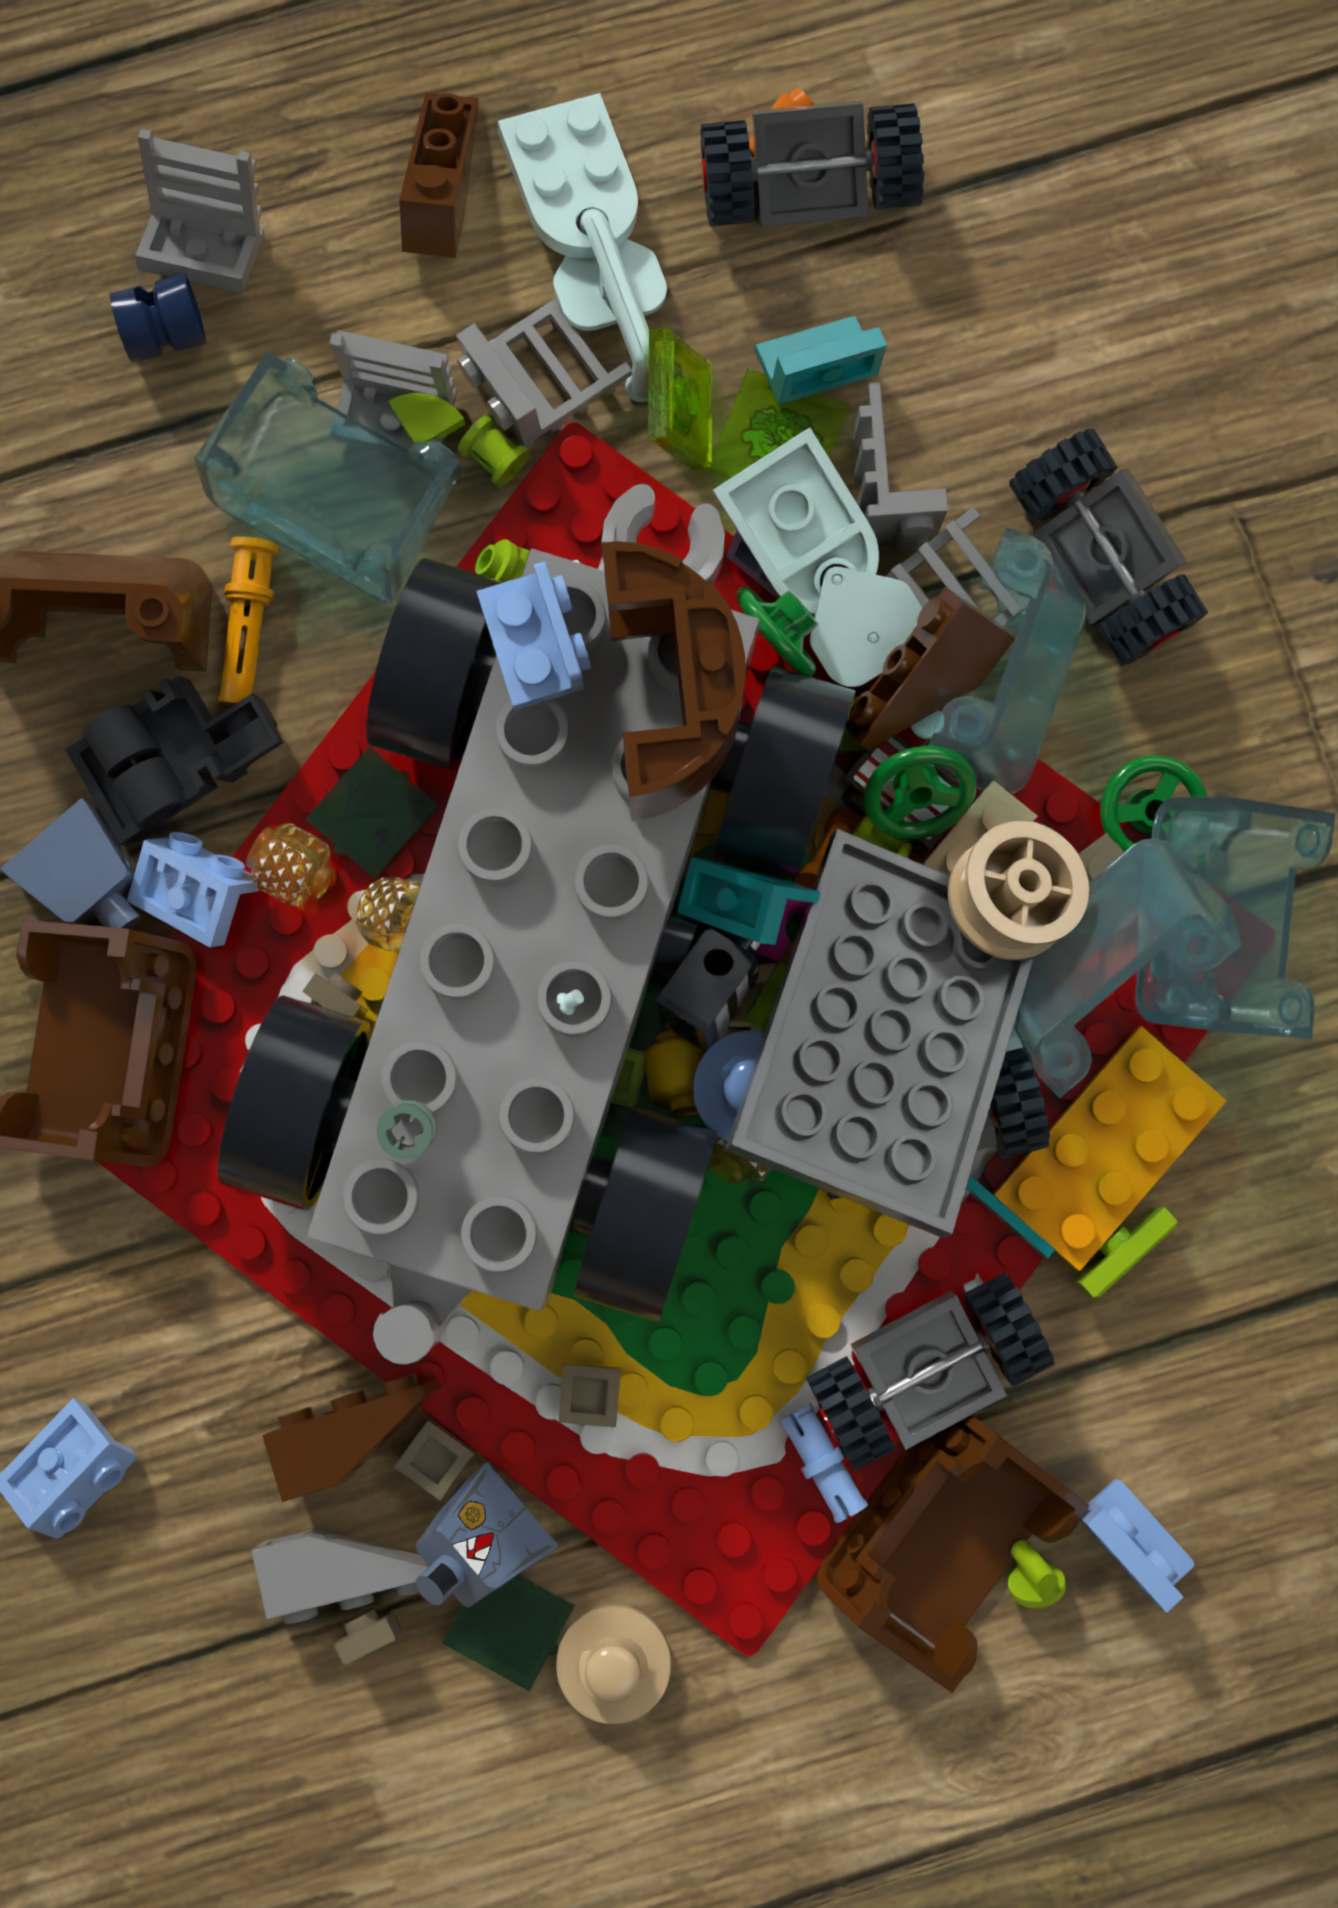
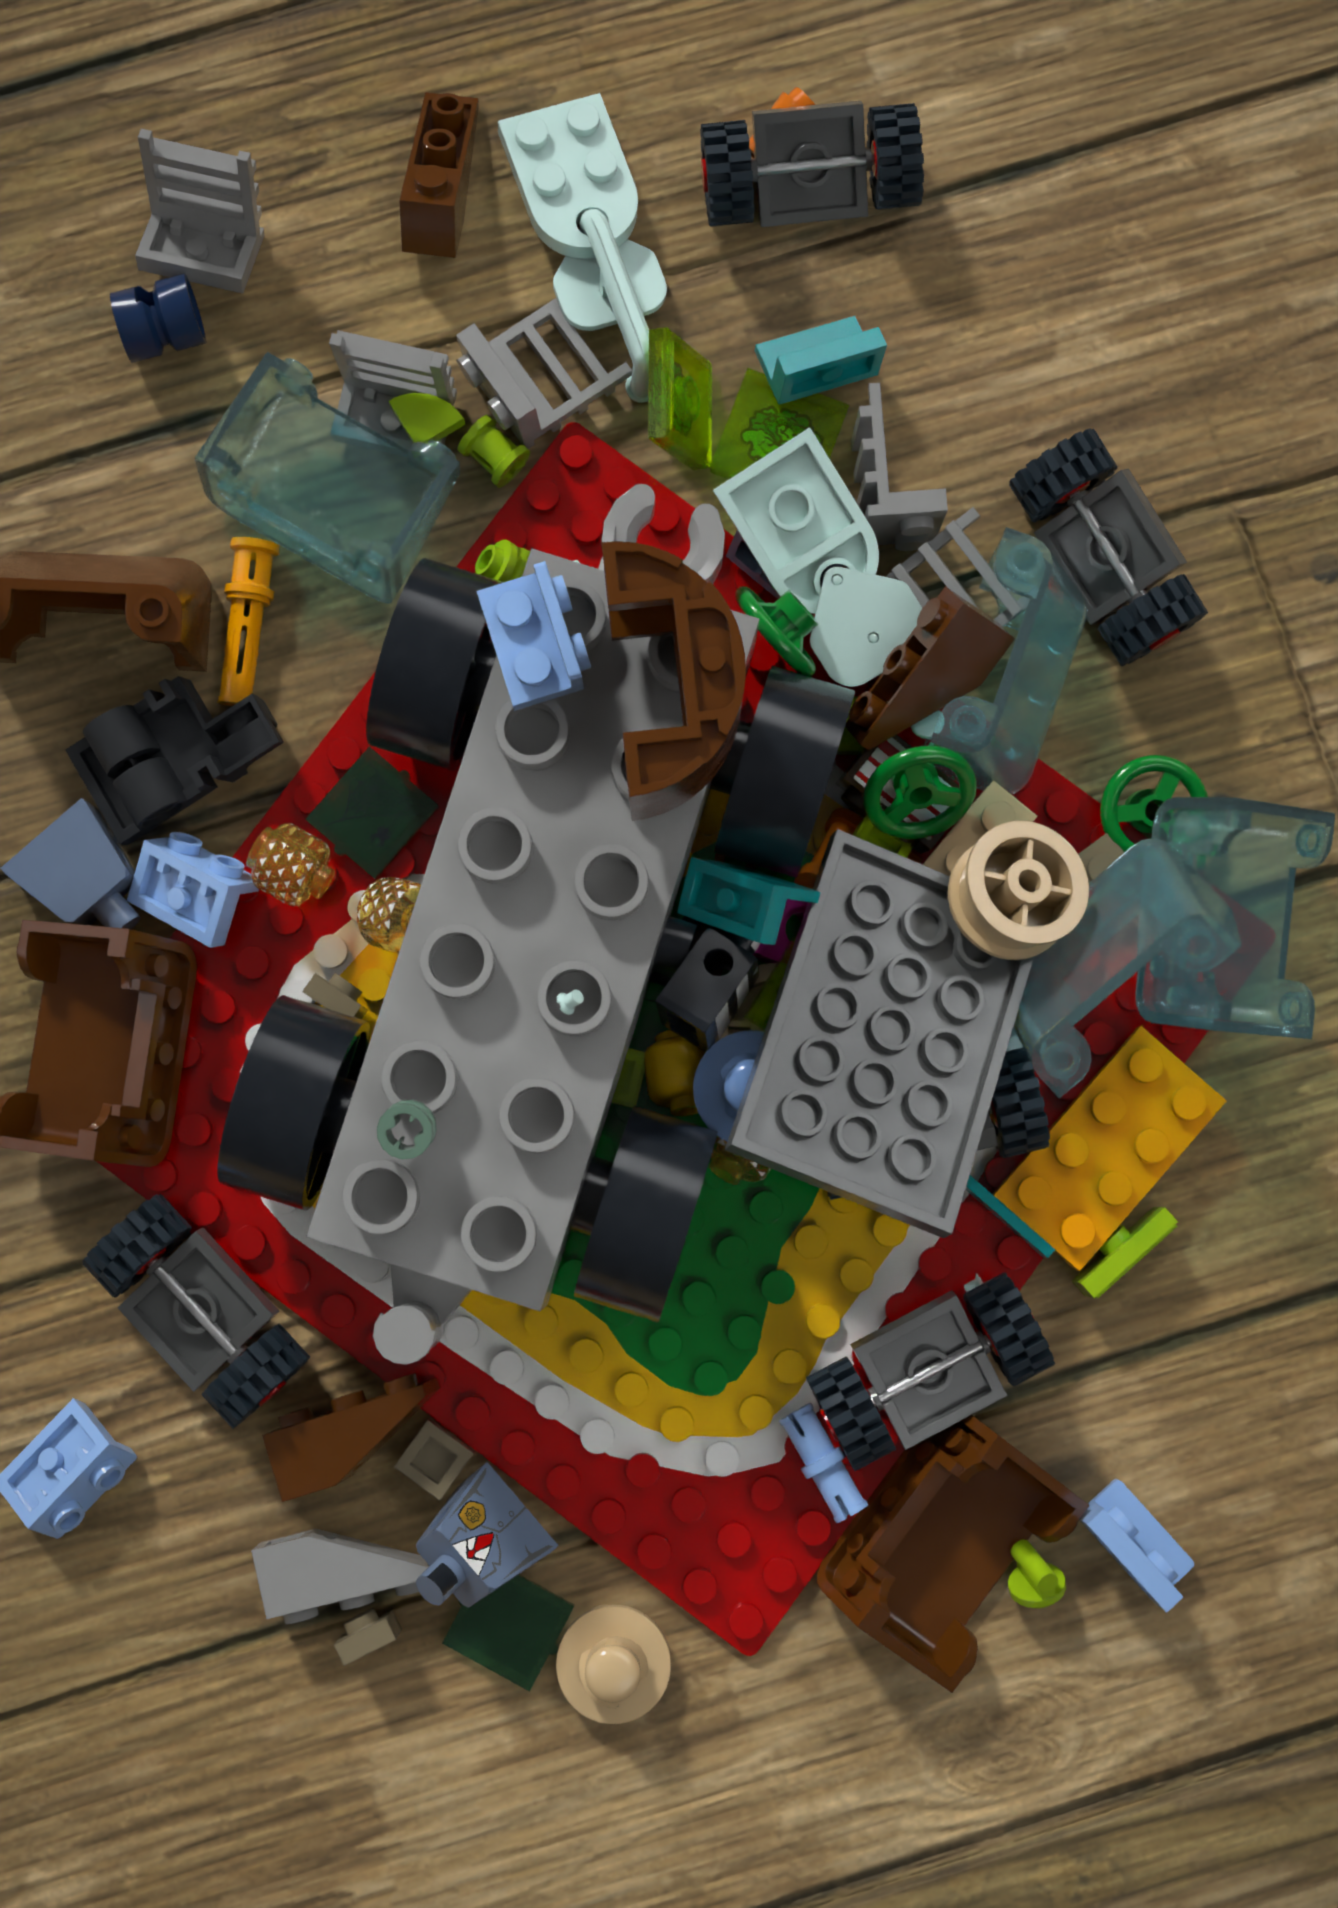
dark tan plate [558,1363,621,1427] -> none
none -> plate [82,1194,310,1429]

